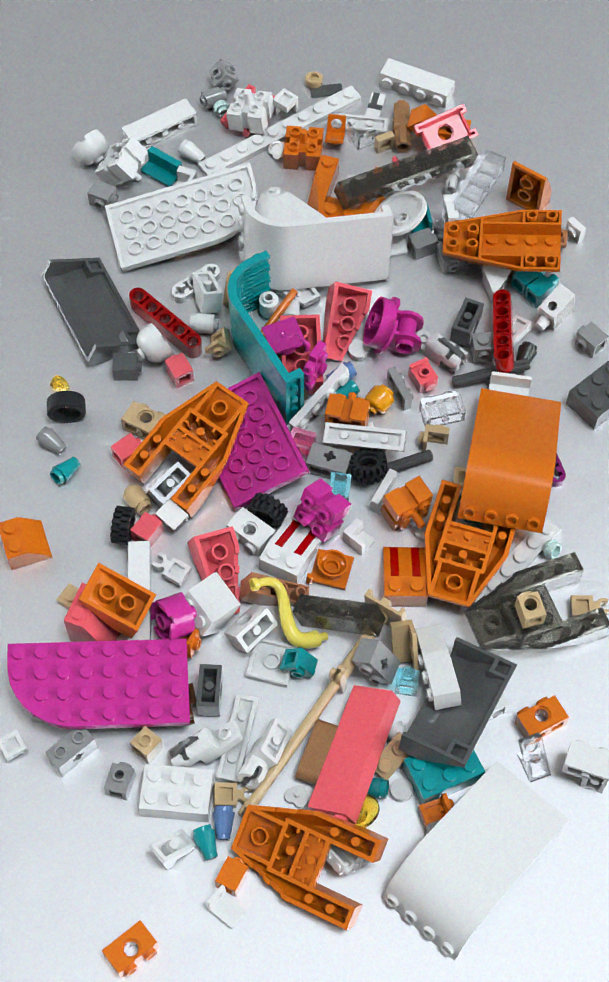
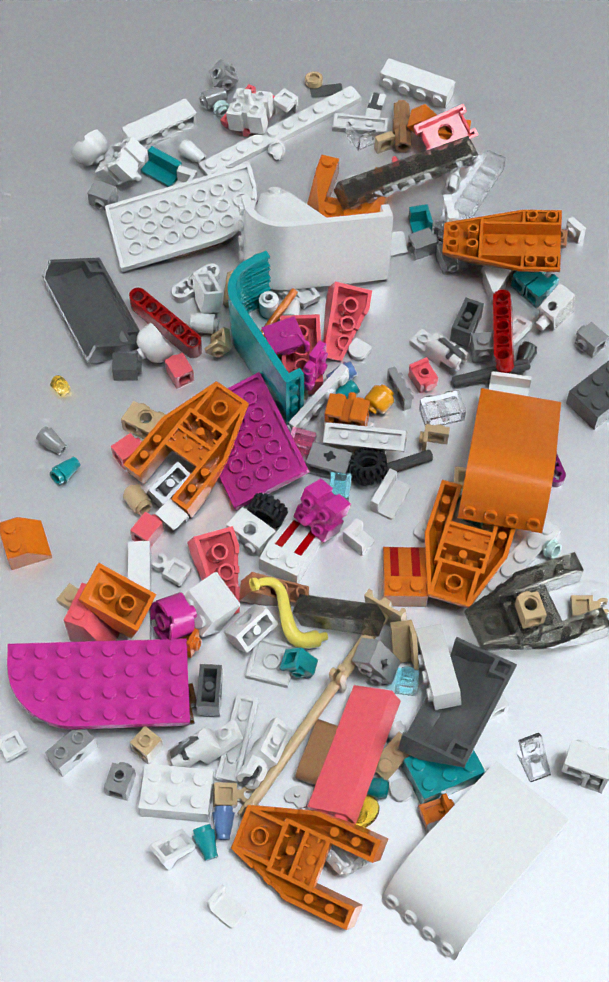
black tyre [47,391,86,423] -> none
orange brick [102,920,159,978] -> none
black tyre [110,505,136,545] -> none
orange brick [215,856,249,897] -> none
orange brick [283,125,324,171] -> none
orange hat [306,549,354,590] -> none
orange bracket [325,114,346,144] -> none
dark pink piece [363,296,424,355] -> none
white dish [374,191,427,237] -> none
orange brick [380,475,433,531] -> none
orange slope [506,161,552,210] -> none
orange brick [514,695,569,745] -> none

